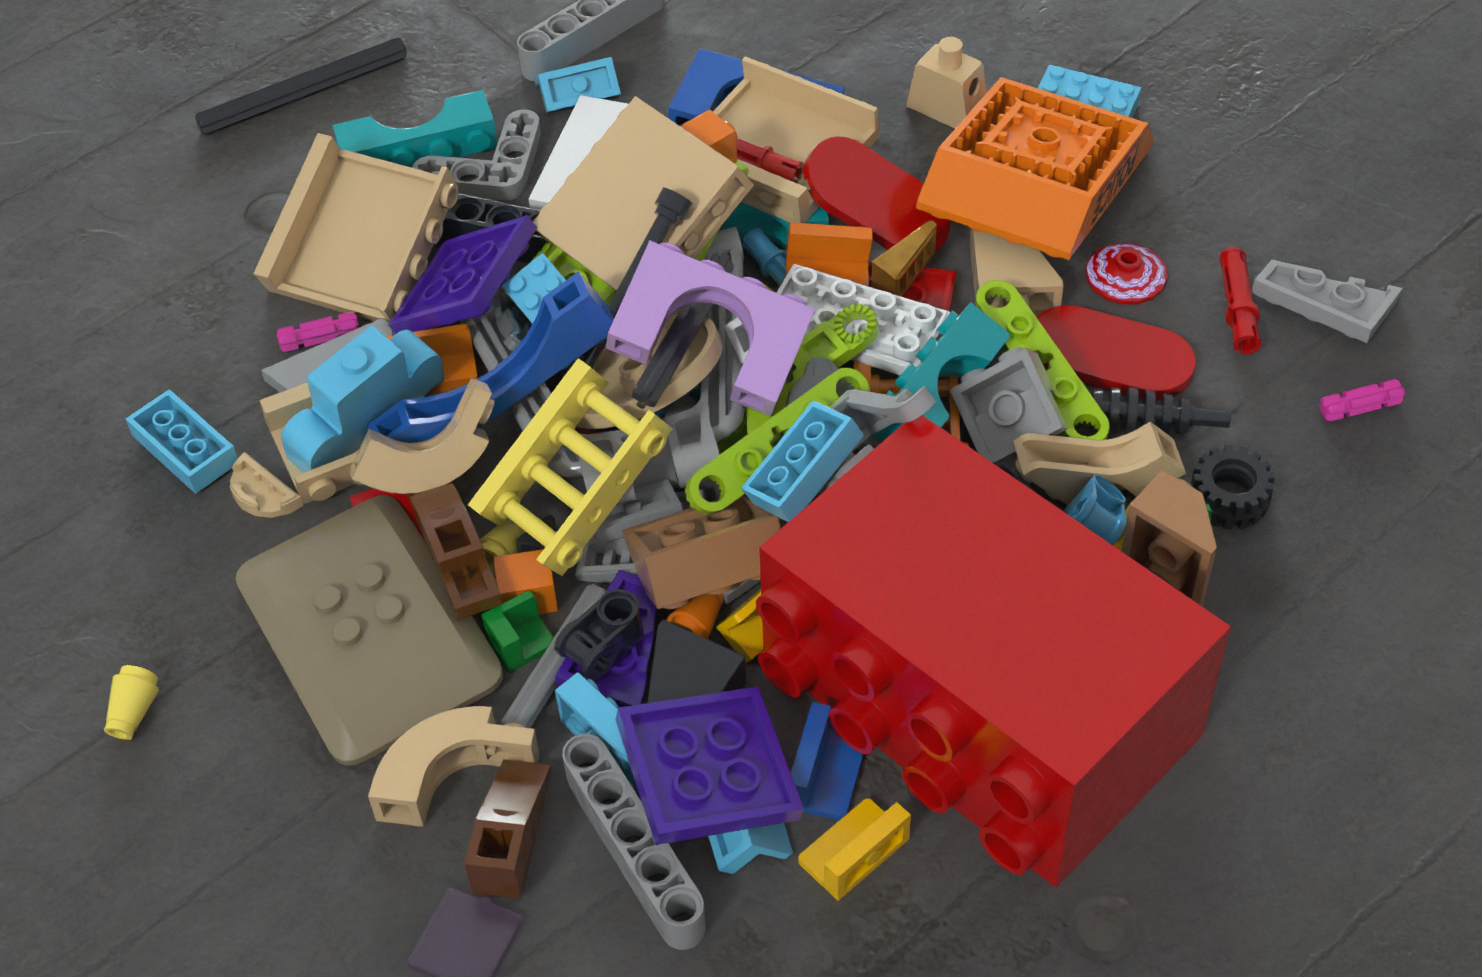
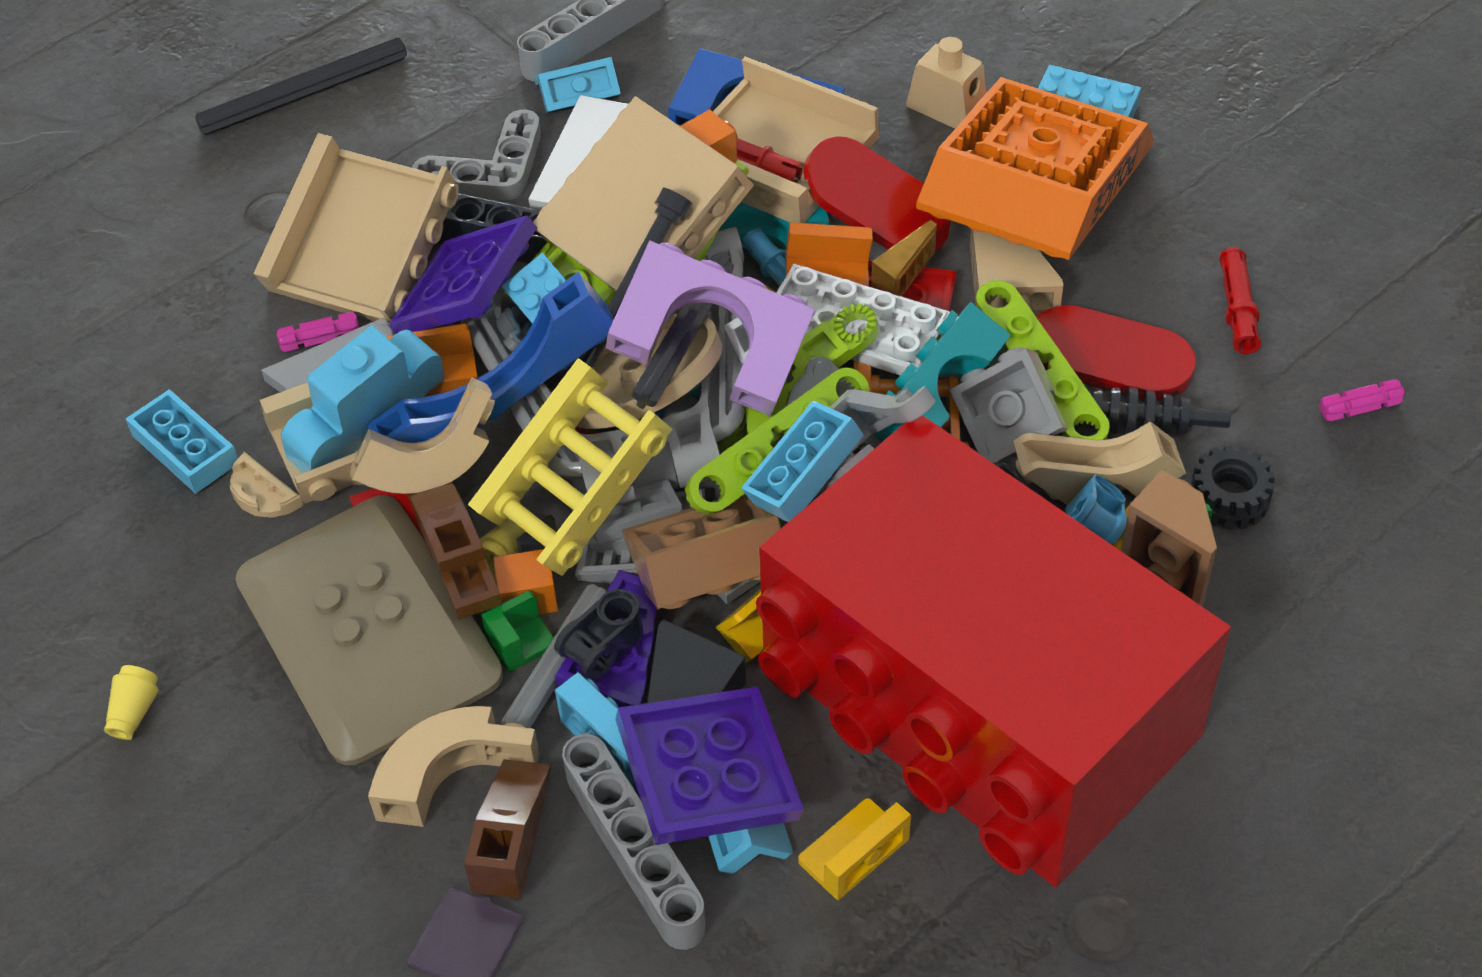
teal arch [332,90,498,168] -> none
orange cone [667,593,724,639] -> none
blue panel [791,702,864,820] -> none
dish [1085,243,1168,305] -> none
light grey wing [1252,260,1403,343] -> none

